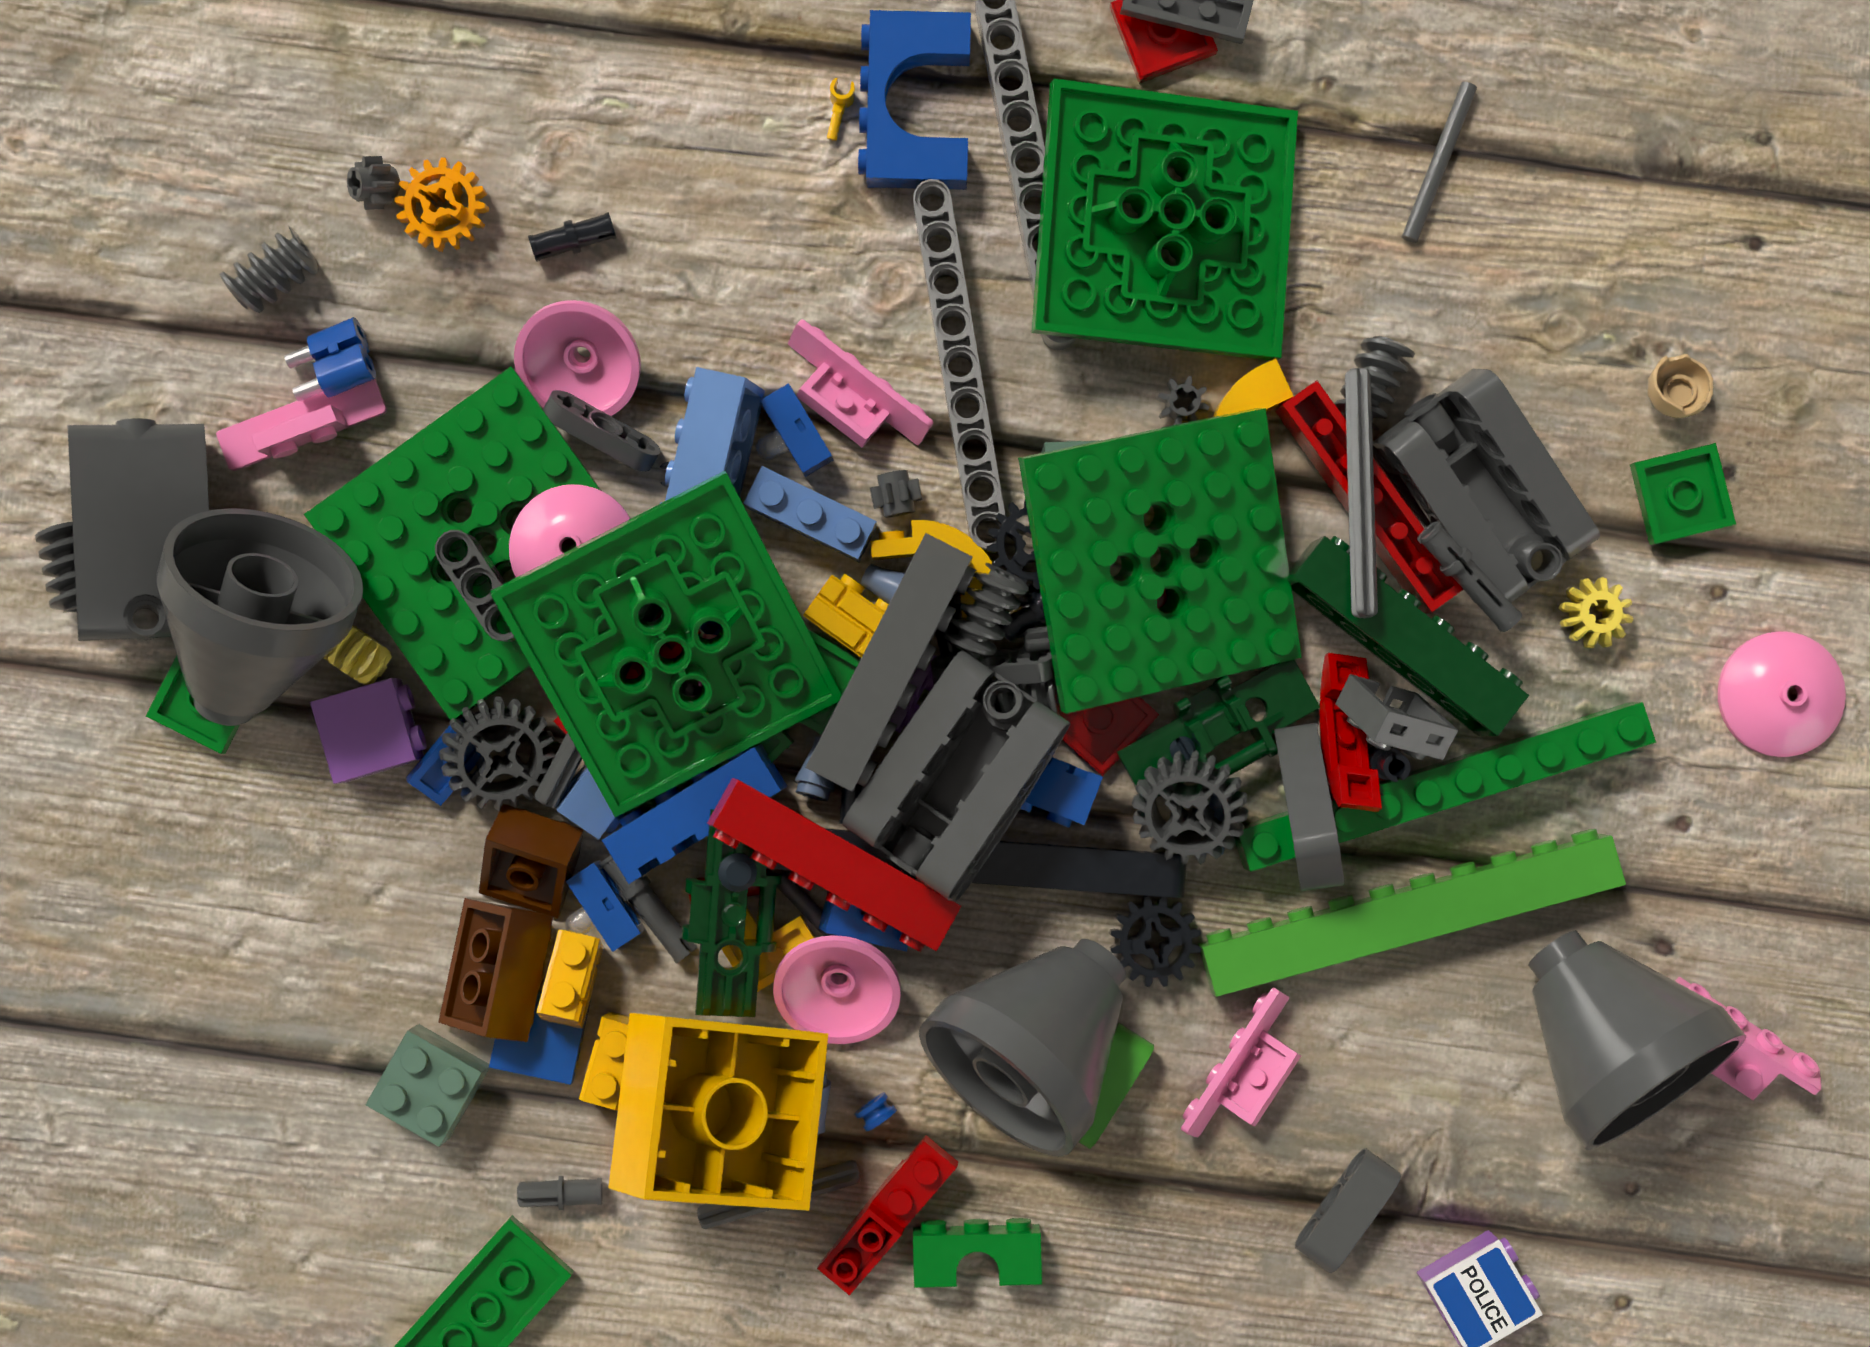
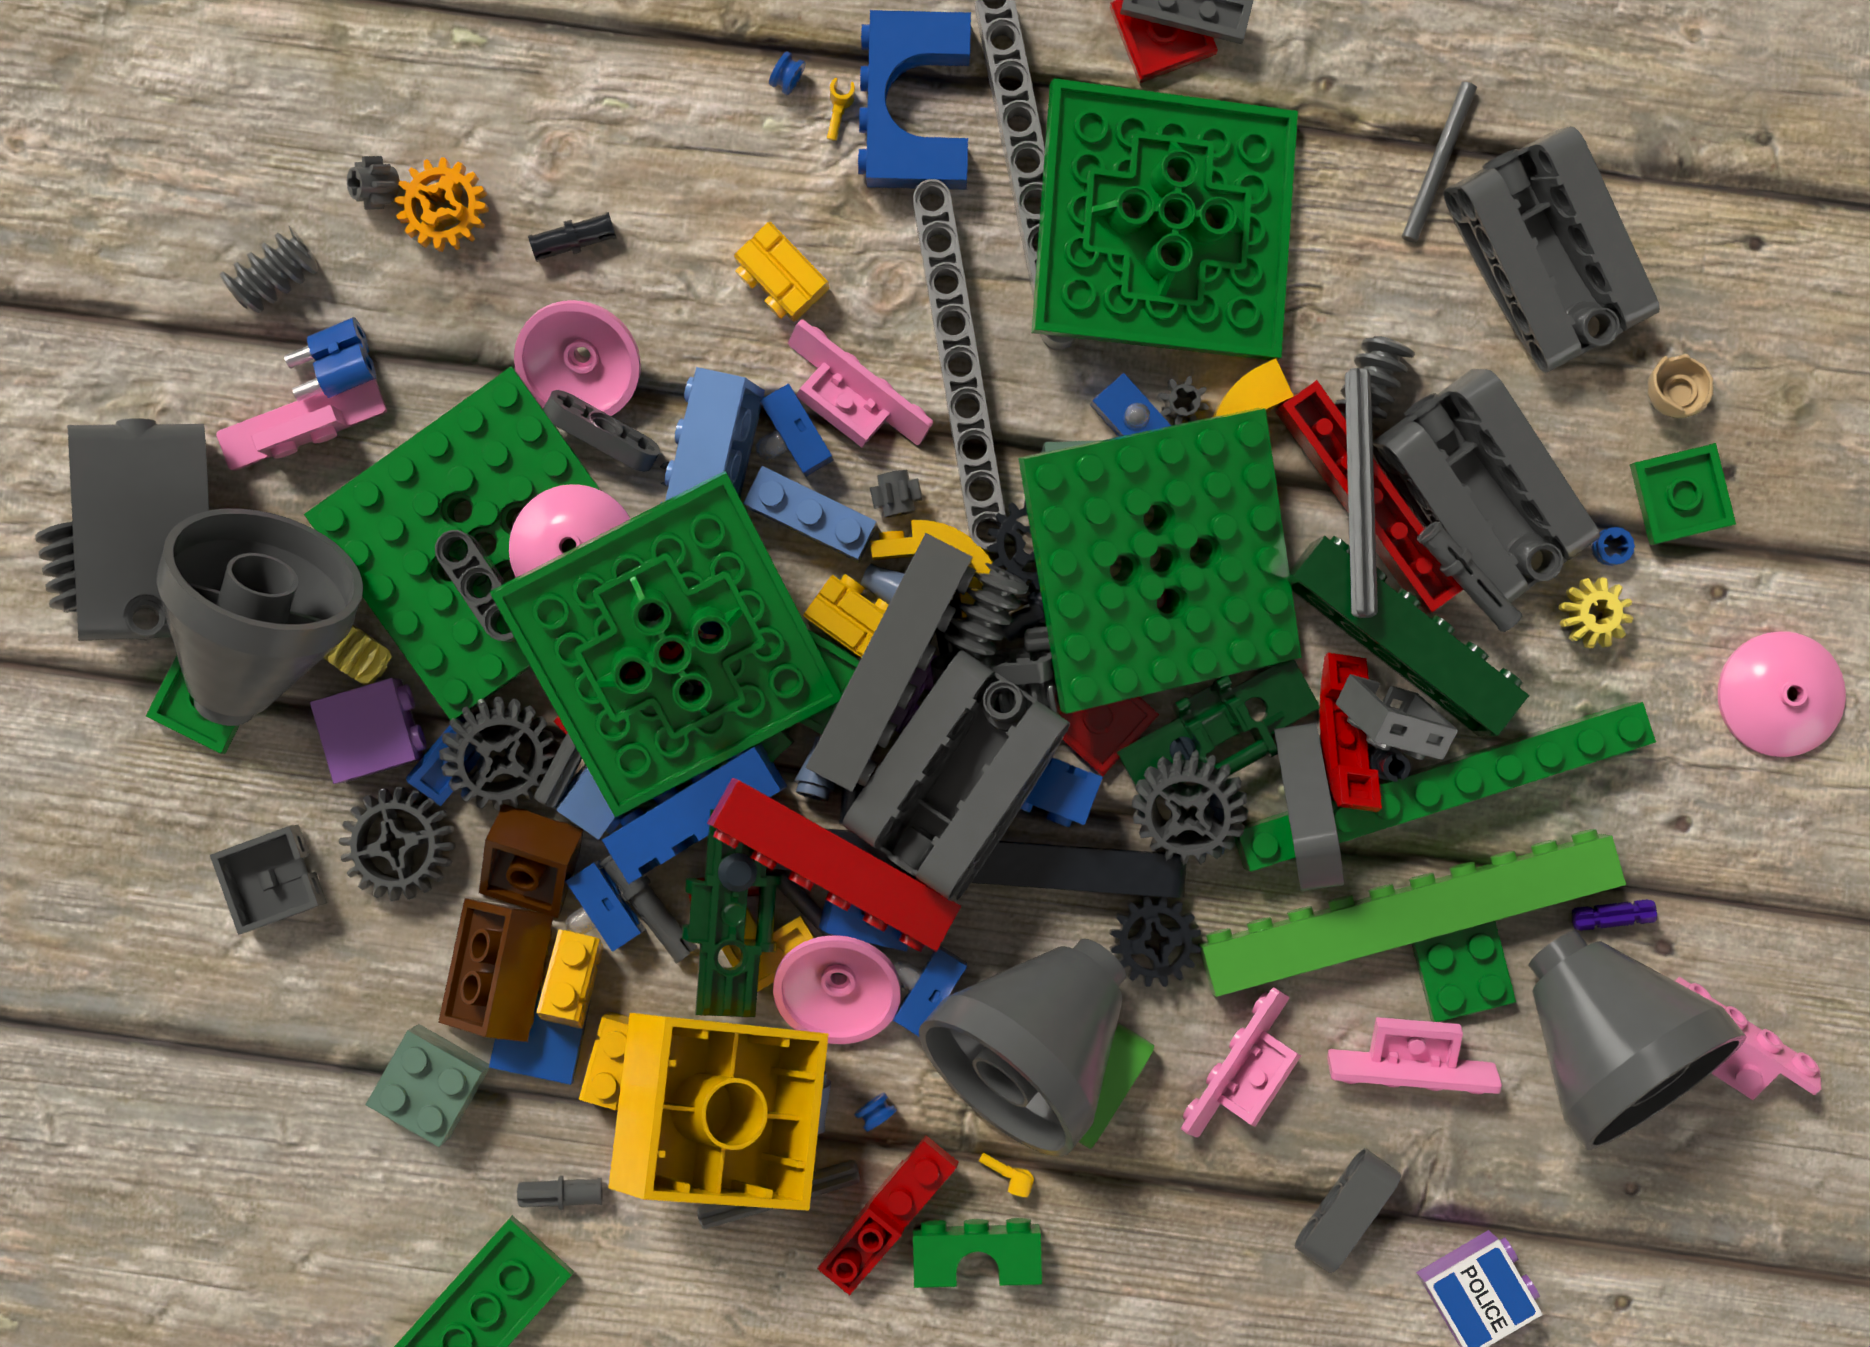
none -> dark grey piece [210,824,327,935]
none -> dark grey gear [339,787,456,901]
none -> yellow brick [734,221,830,322]
none -> blue bush [769,51,806,95]
none -> blue piece [893,946,967,1037]
none -> yellow hand [979,1152,1034,1197]
none -> blue piece [1090,373,1171,437]
none -> bright pink bracket [1327,1017,1502,1094]
none -> green plate [1412,921,1516,1022]
none -> dark grey panel [1443,126,1660,373]
none -> dark purple axle [1572,899,1657,931]
none -> blue bush [1591,527,1635,566]

